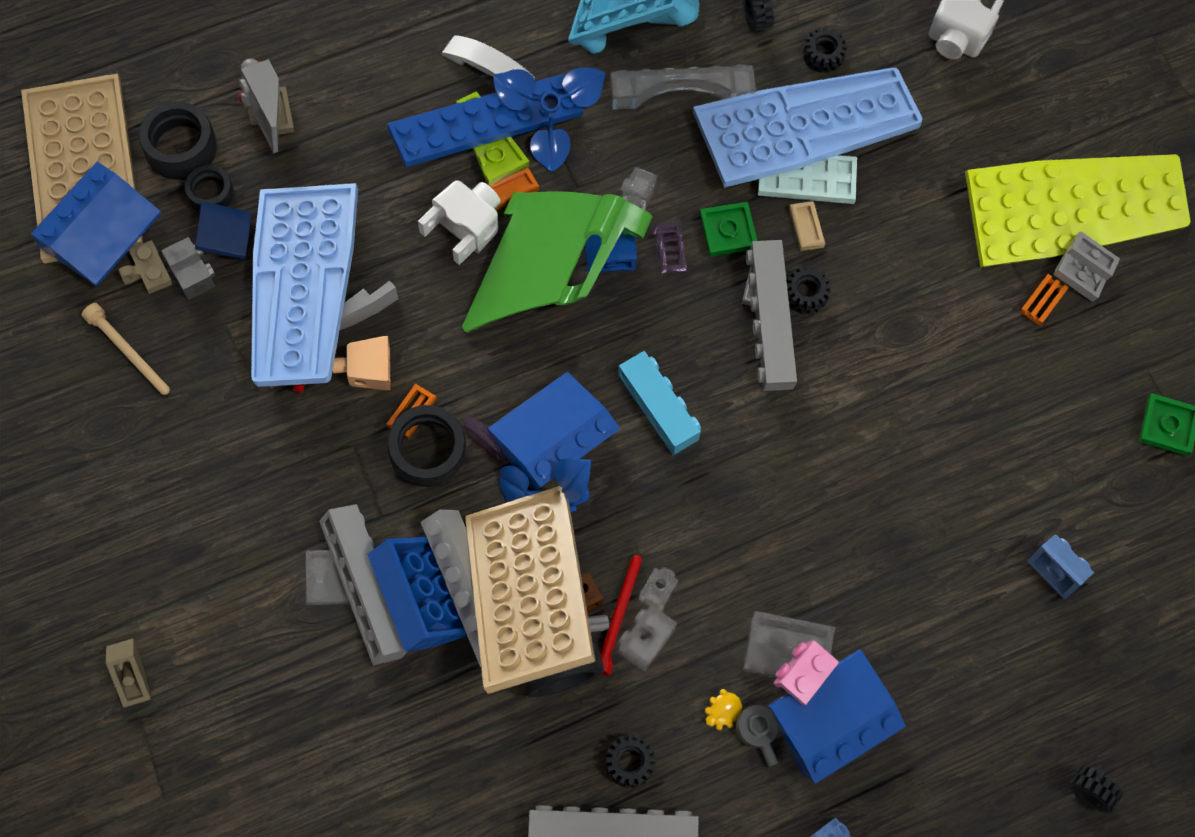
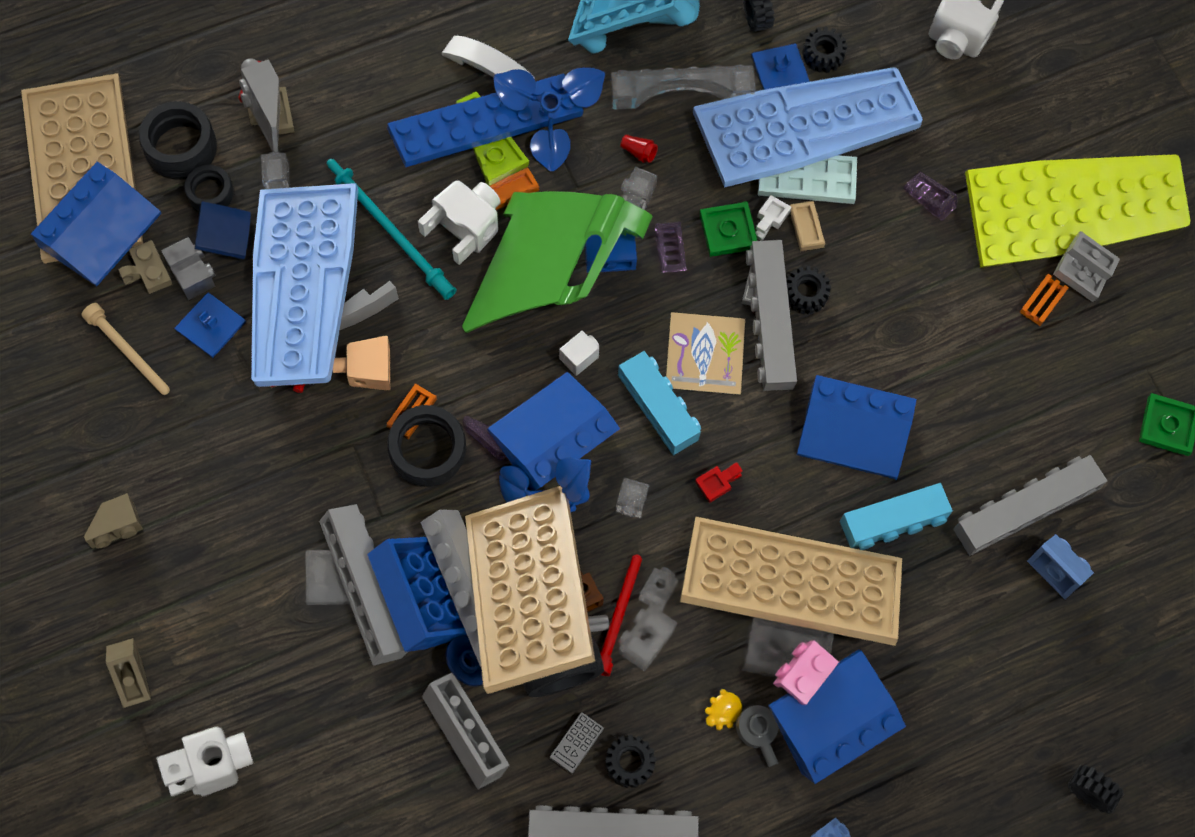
none -> dark tan slope [84,493,143,549]
none -> white piece [157,727,253,797]
none -> blue piece [174,292,246,358]
none -> clear brick [261,152,290,189]
none -> teal bar [327,159,457,300]
none -> light grey brick [422,673,509,789]
none -> dark blue dish [446,636,483,686]
none -> tile [550,712,604,774]
none -> white brick [559,331,599,376]
none -> clear brick [616,478,649,518]
none -> red cone [620,134,658,163]
none -> tan sticker [666,312,745,395]
none -> tan plate [680,517,902,646]
none -> red plate [695,462,743,503]
none -> blue piece [751,44,810,90]
none -> white plate [755,195,791,241]
none -> blue slope [797,375,917,480]
none -> medium azure brick [840,483,953,550]
none -> clear purple slope [904,171,957,220]
none -> light grey brick [953,455,1107,556]

